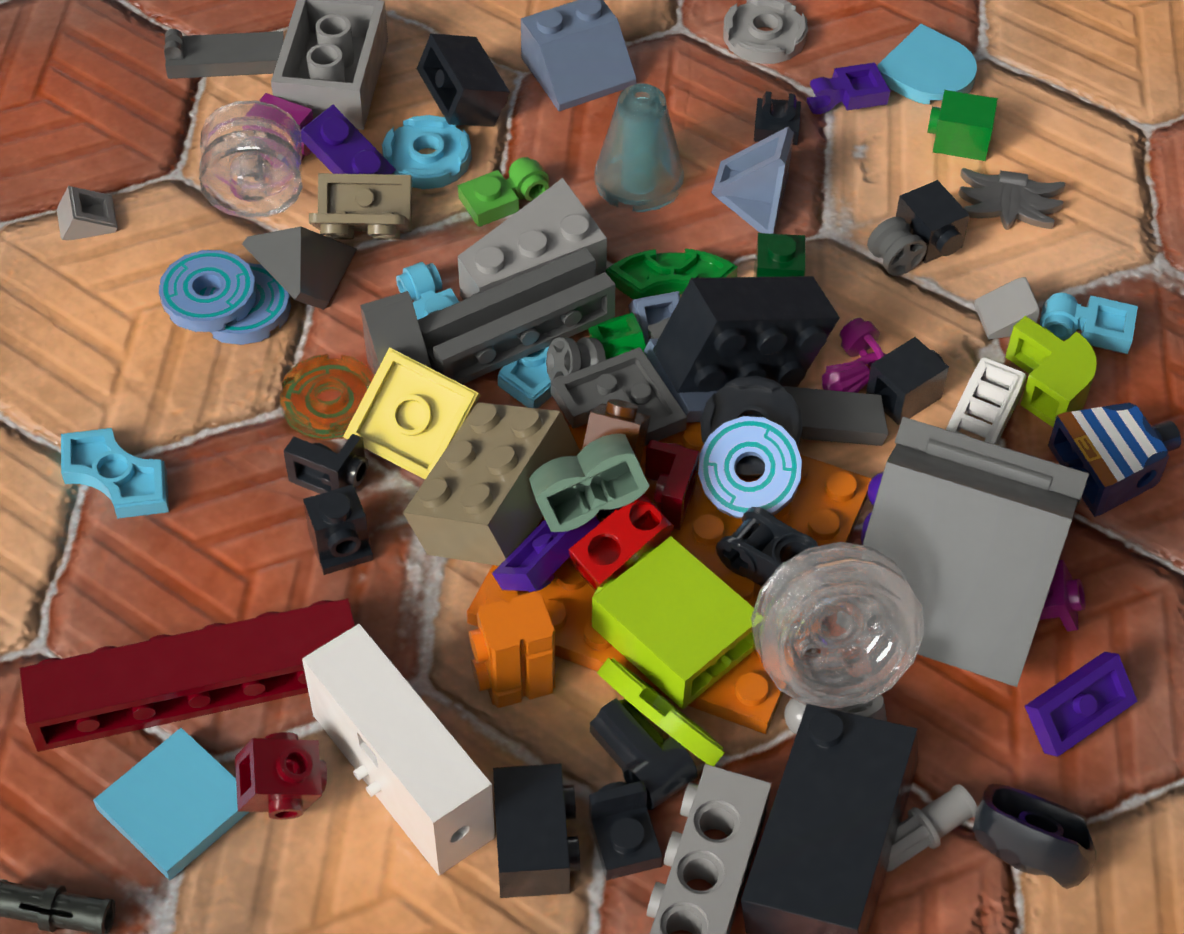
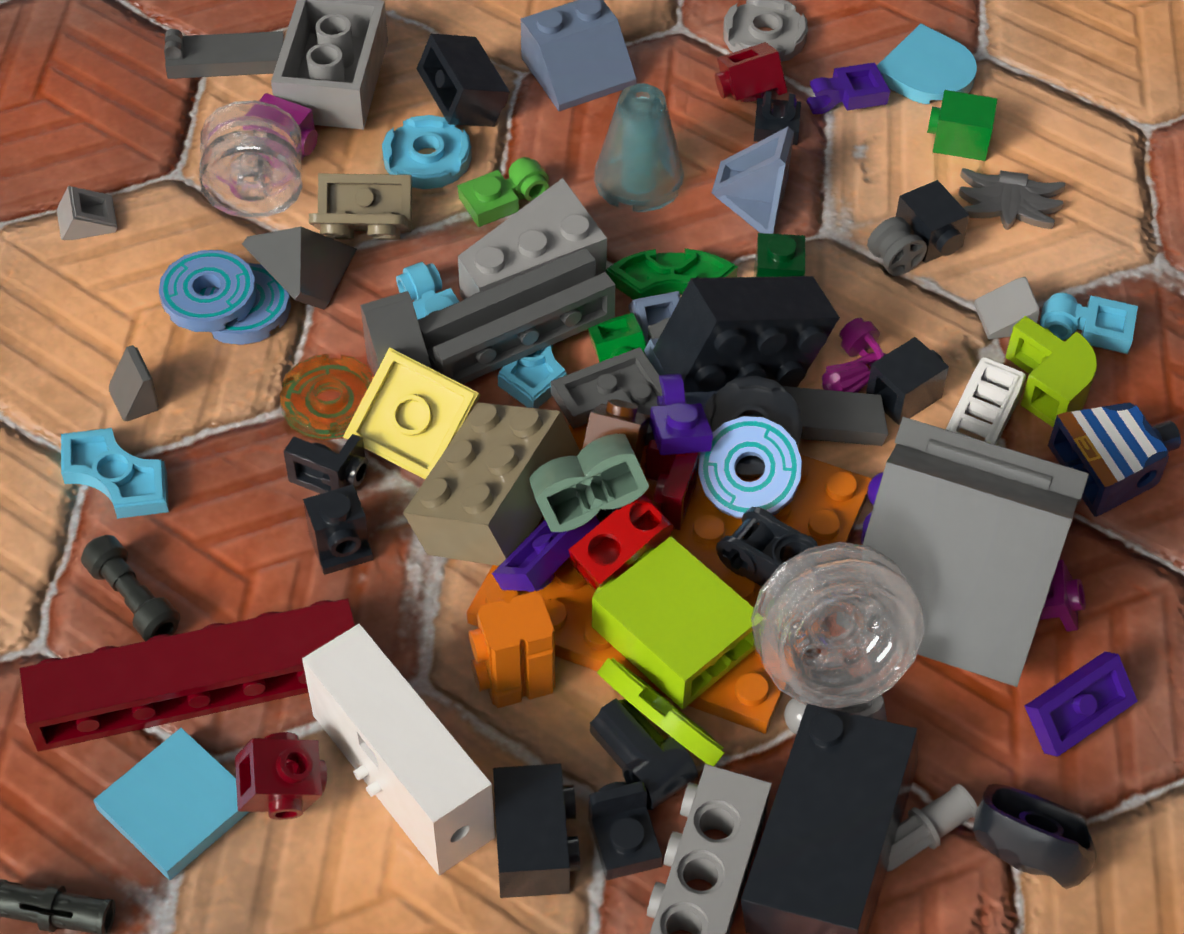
dark purple plate [298,104,396,175] -> none
dark grey wheel [546,337,606,381] -> none
none -> pearl dark grey piece [81,535,180,641]
none -> dark grey slope [109,345,159,421]
none -> dark purple plate [649,374,713,455]
none -> dark red brick [715,42,788,102]

